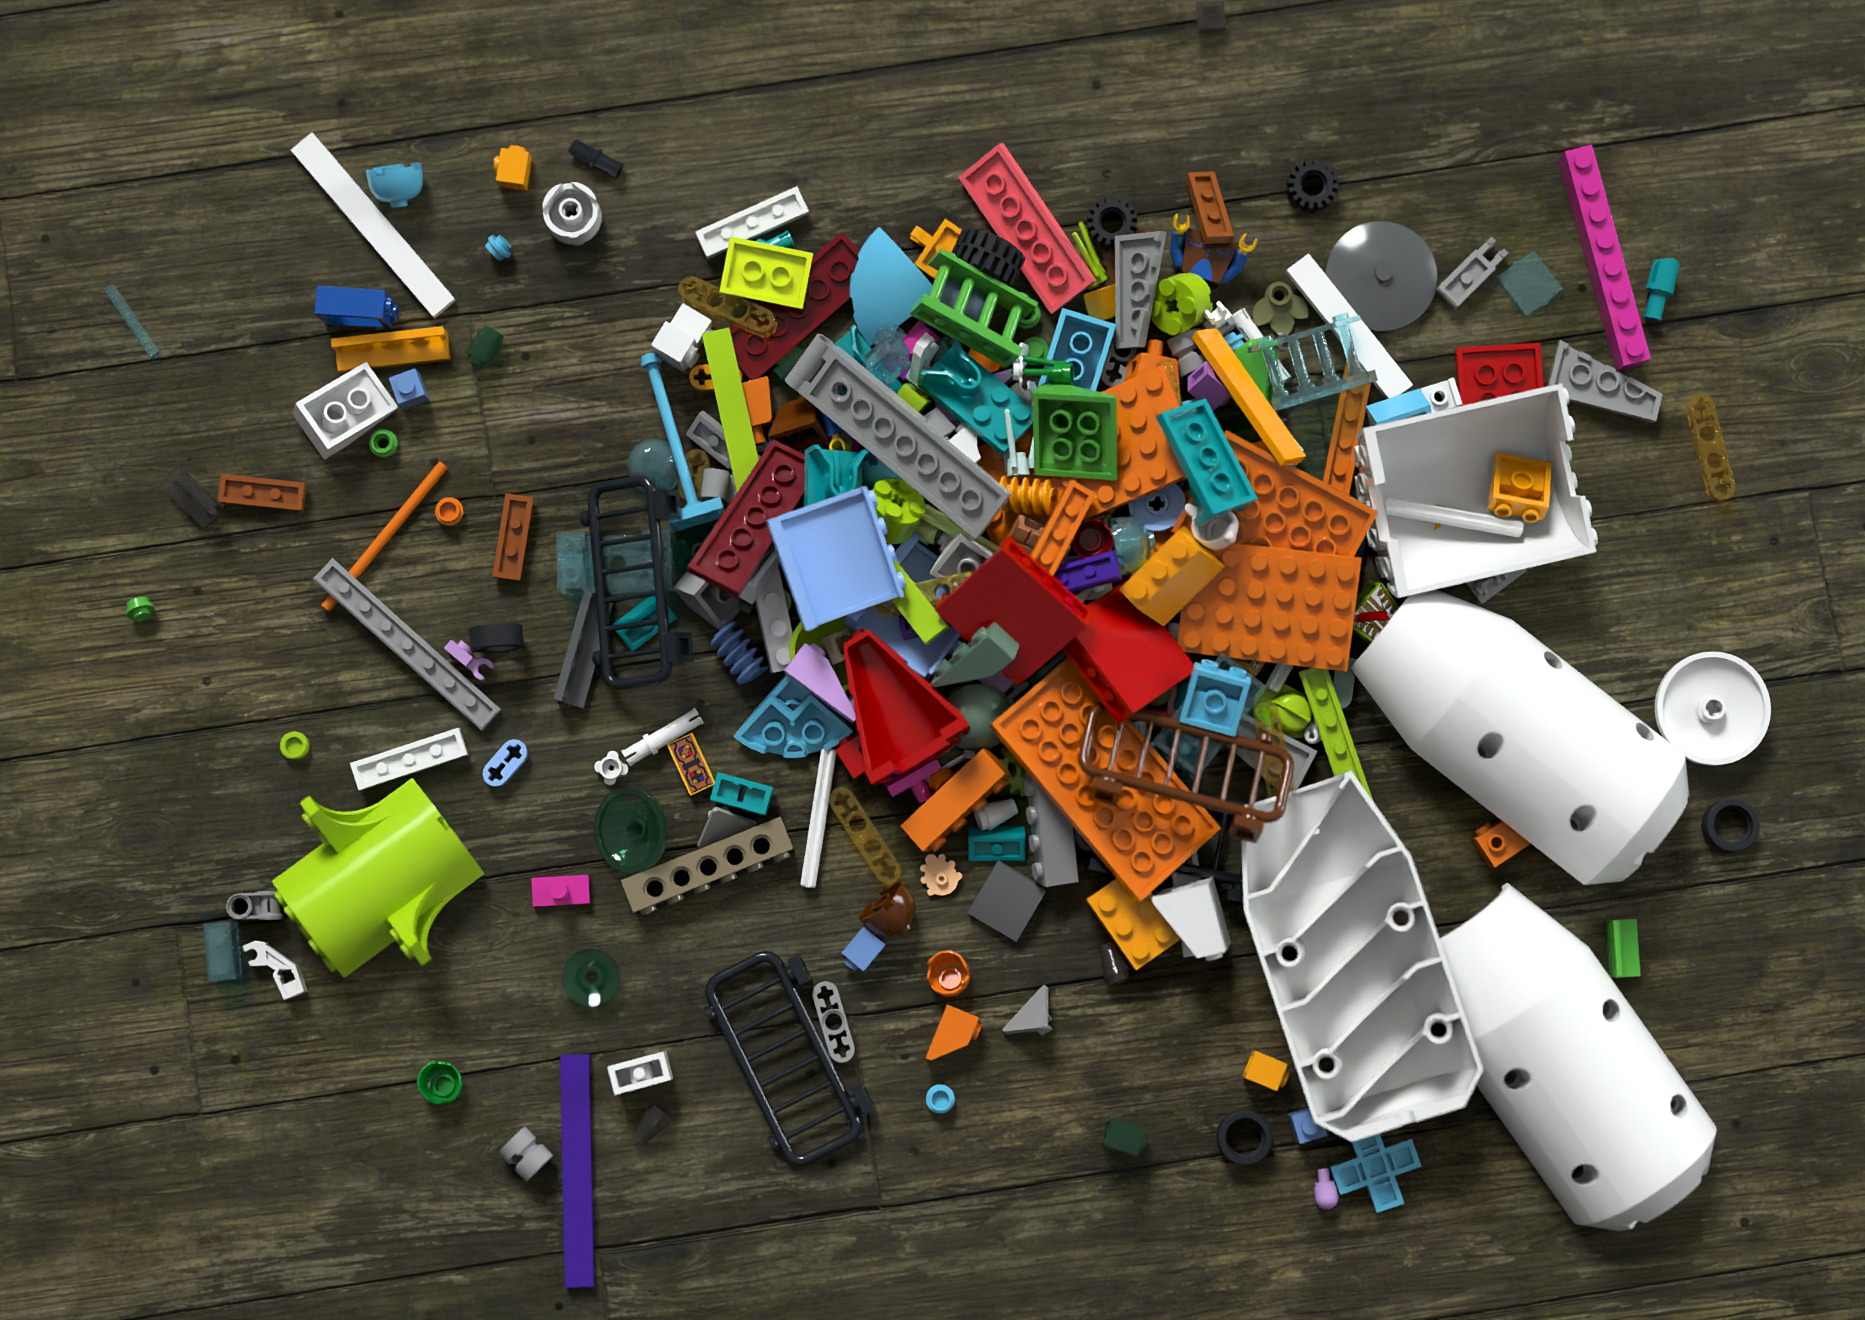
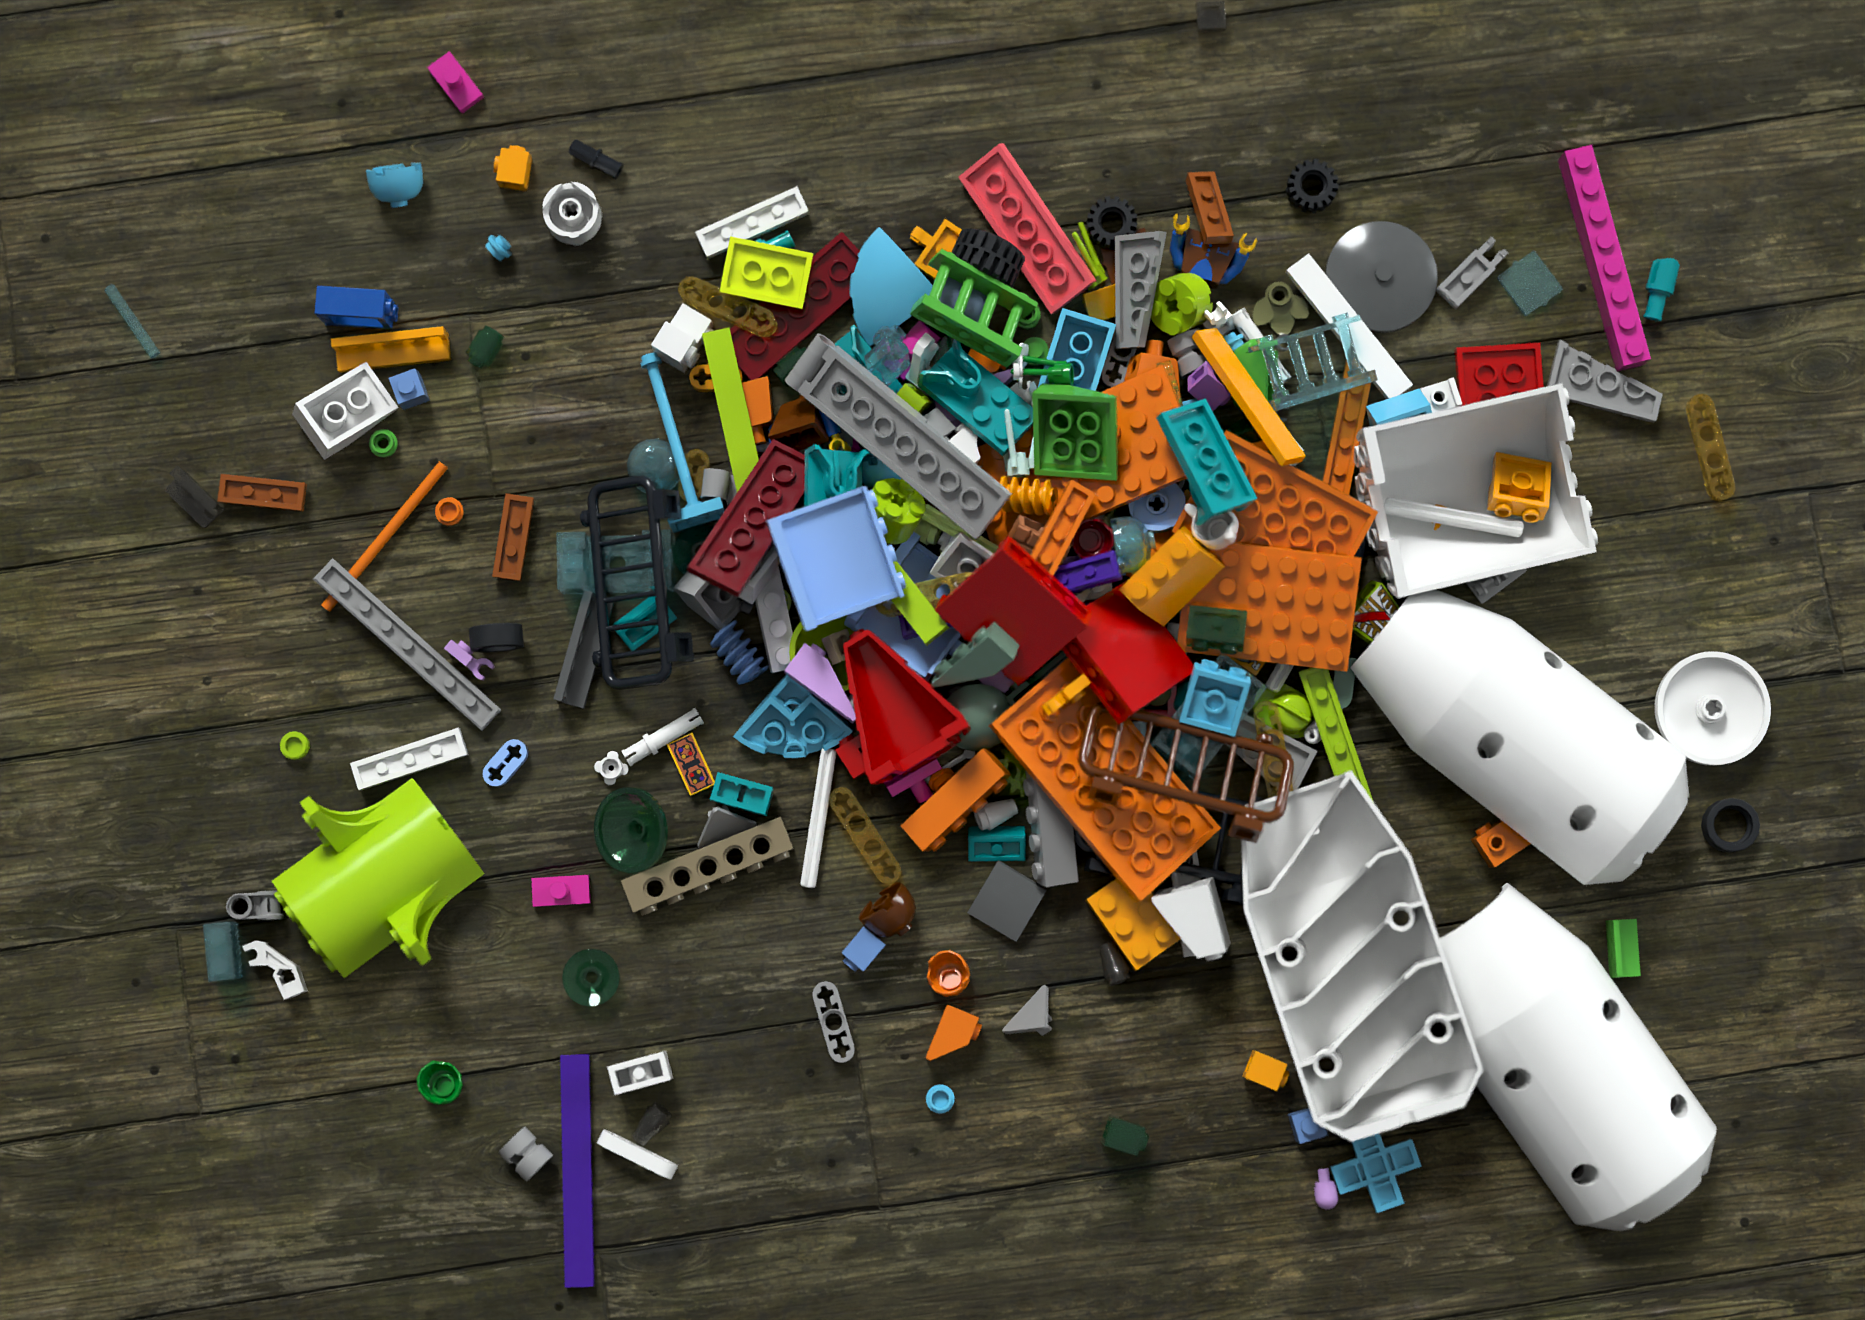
bright green plate [125,597,155,621] -> none
white tile [291,133,456,318] -> none
light grey hinge [686,411,761,469] -> none
black bar [704,951,876,1166] -> none
light nougat piece [920,854,962,896] -> none
black tyre [1216,1110,1273,1165] -> none
none -> dark pink tile [427,51,484,113]
none -> white beam [597,1129,678,1179]
none -> light orange plate [1041,674,1091,716]
none -> clear green bracket [1186,605,1247,655]

